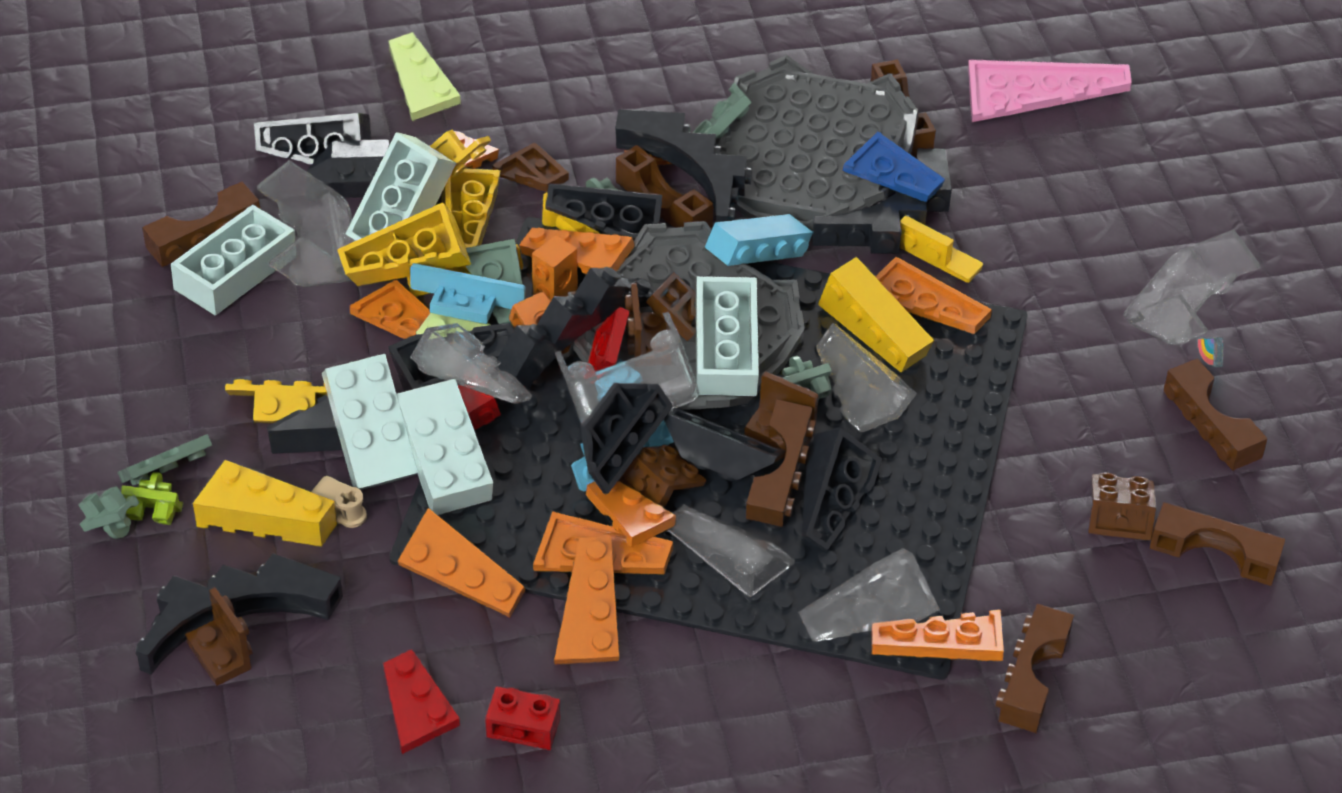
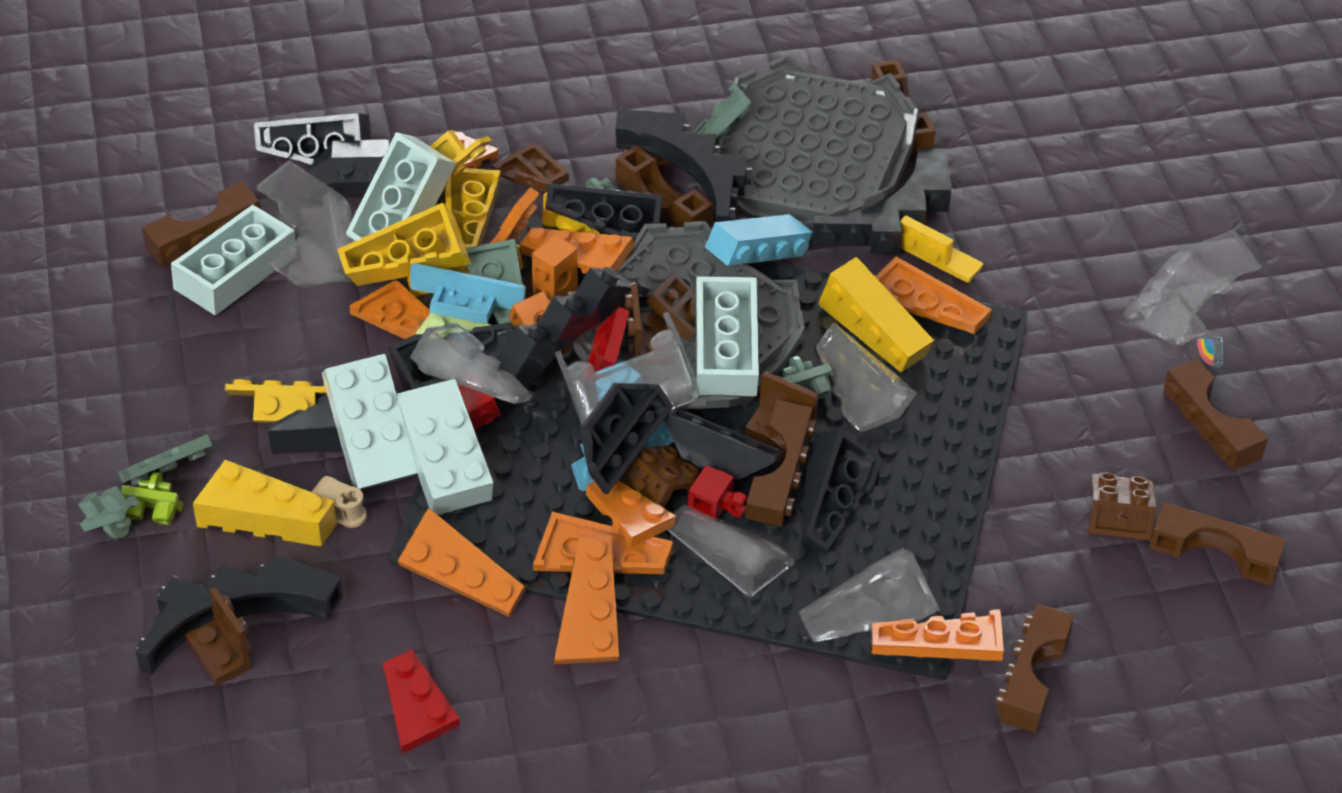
yellowish green wing [389,32,461,121] -> none
red brick [485,686,561,750] -> none
blue wing [842,132,945,202] -> none
bright pink wing [968,60,1132,122] -> none
none -> orange wing [490,187,539,243]
none -> red brick [688,465,747,522]

